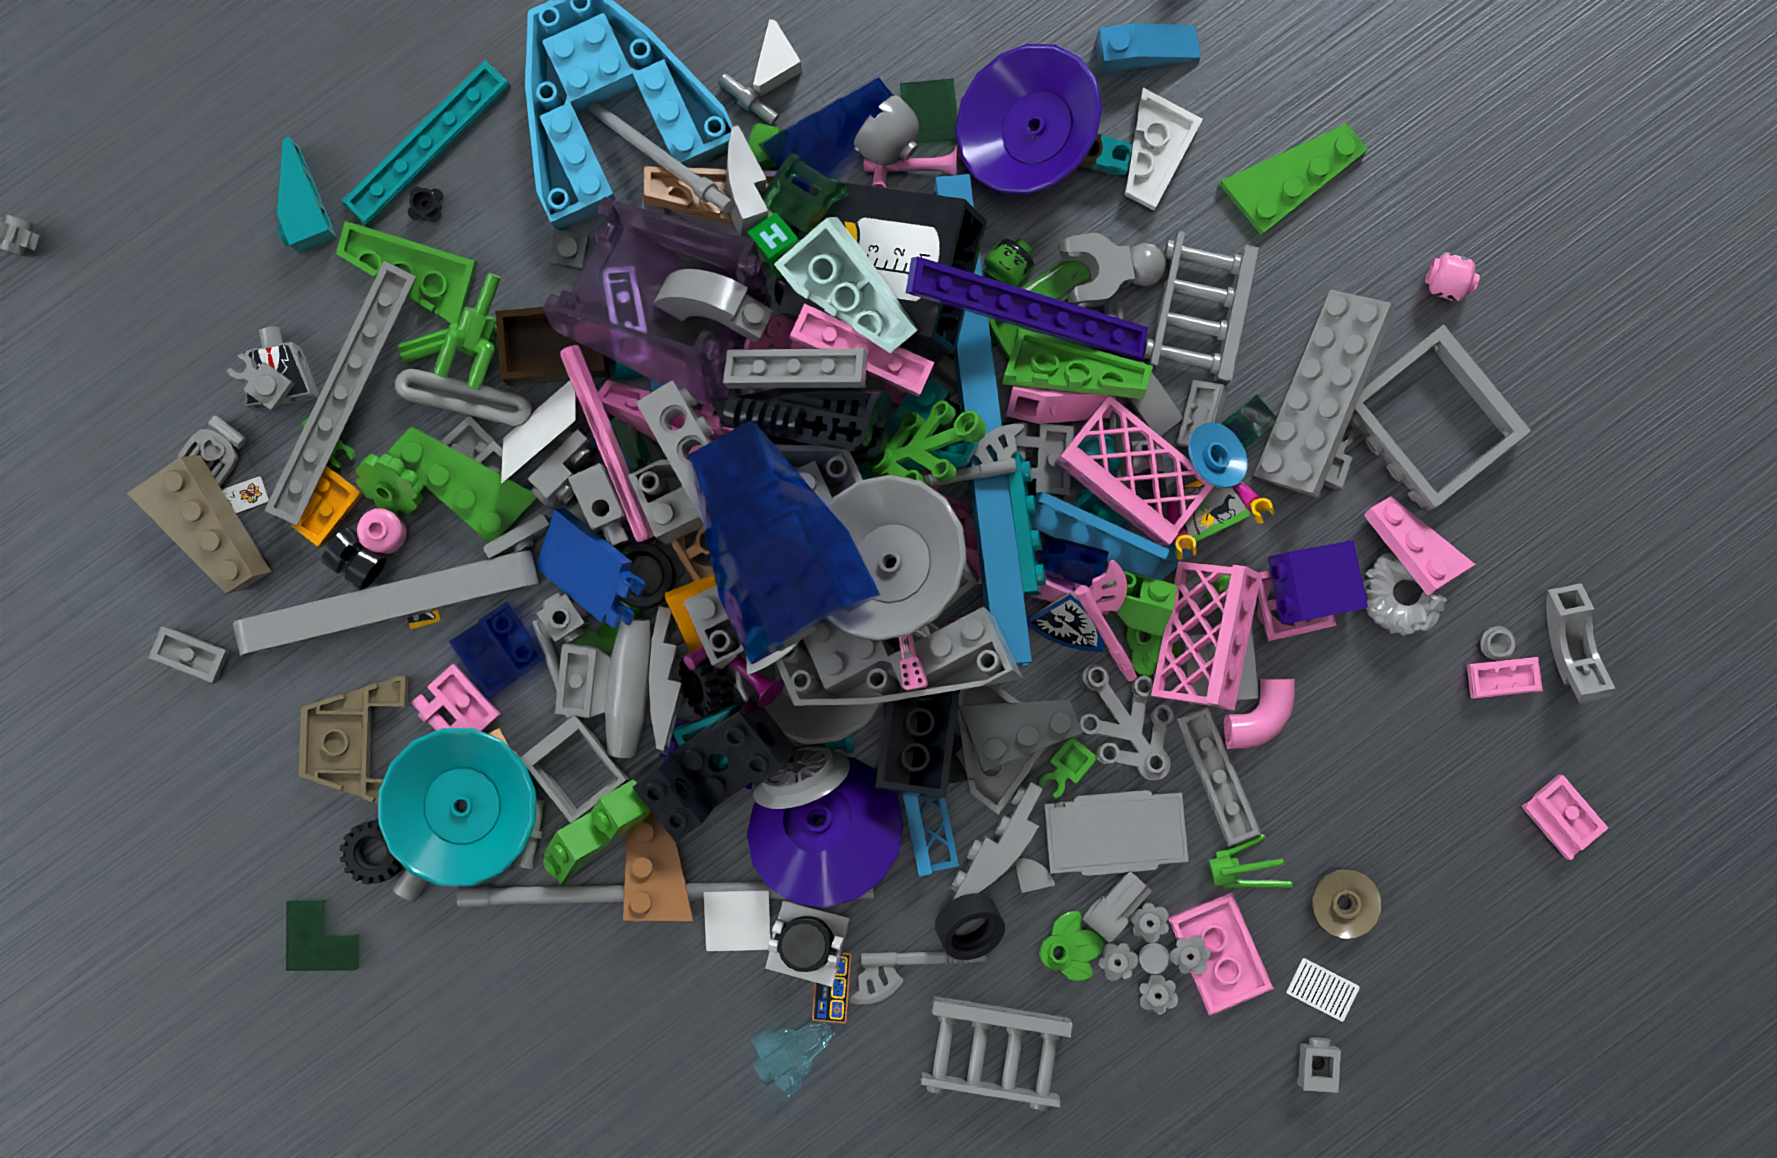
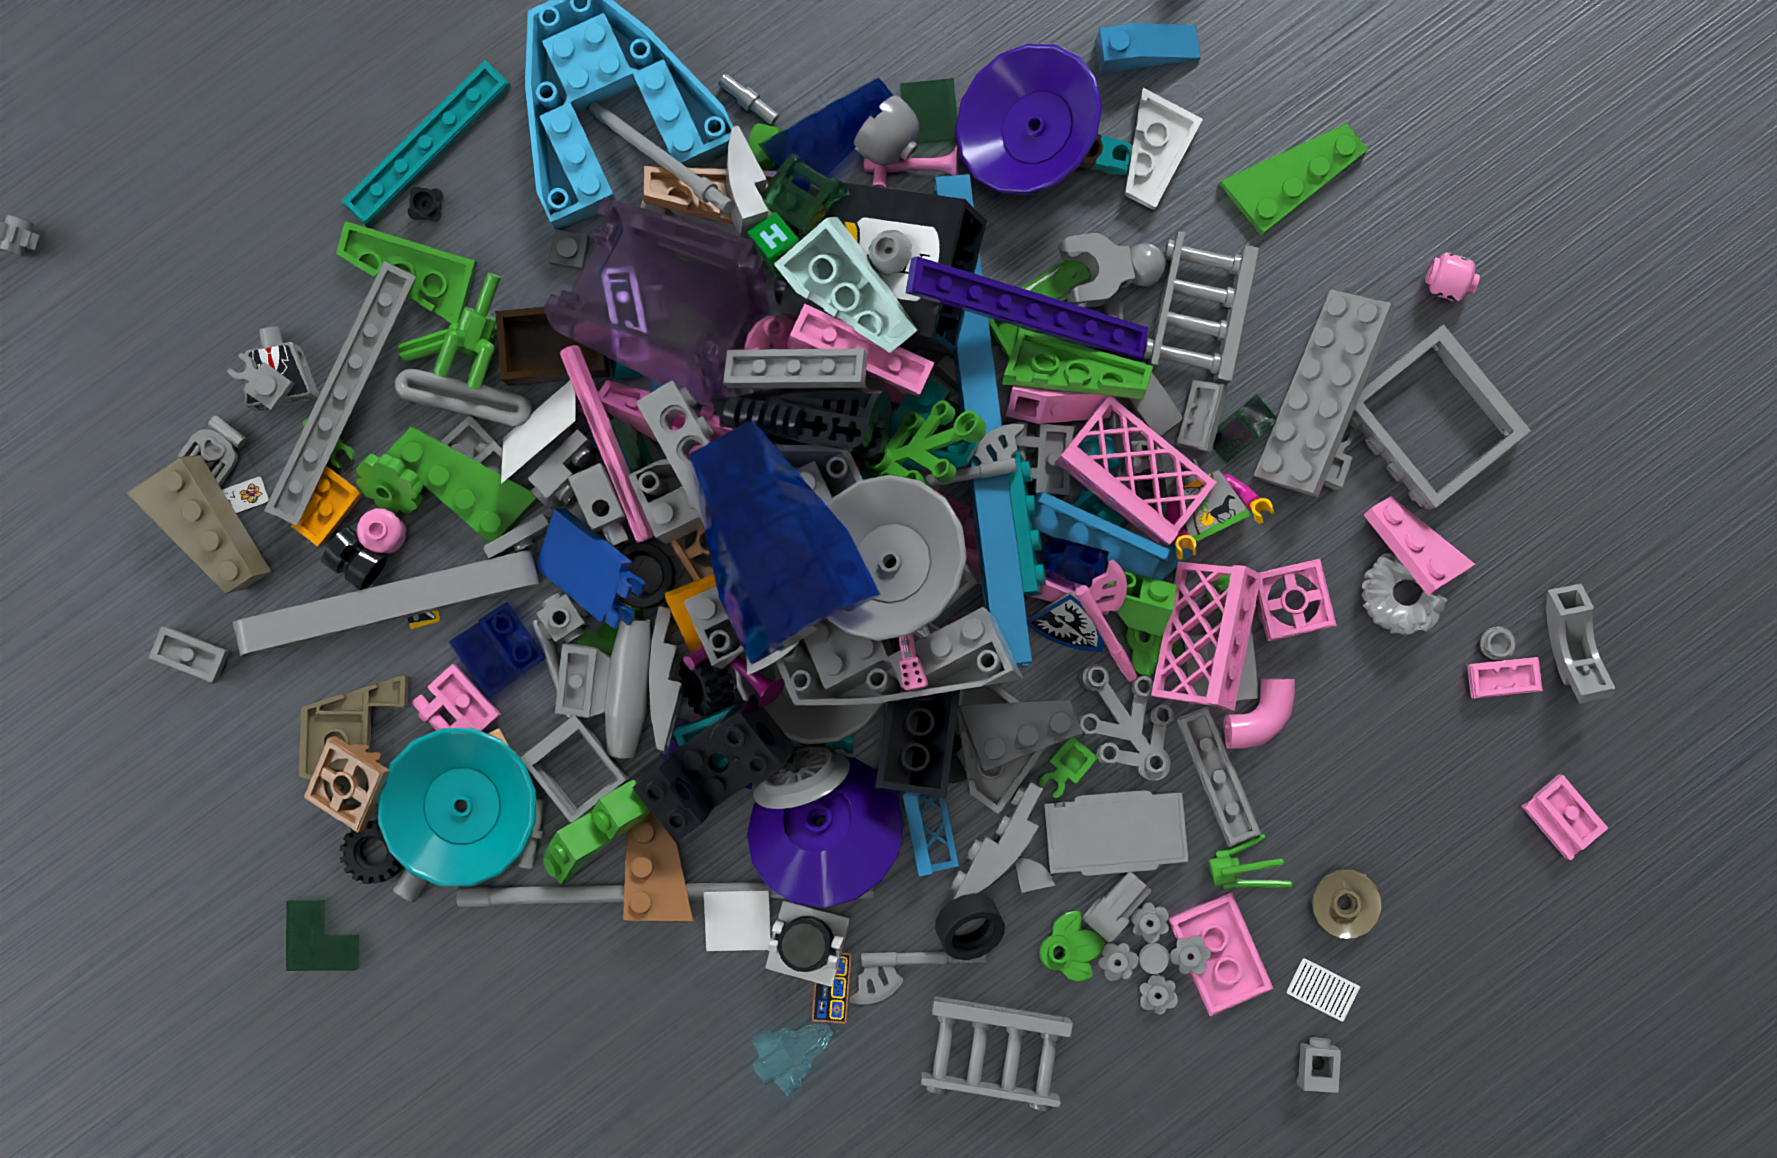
teal slope [277,137,337,253] -> none
light grey arch [653,269,774,343] -> none
white slope [753,19,802,96] -> none
bright green head [984,238,1035,287] -> none
dark azure dish [1188,422,1248,488] -> none
dark purple panel [1268,540,1368,625] -> none
none -> medium nougat piece [304,736,390,832]
none -> light grey plate [869,230,912,275]

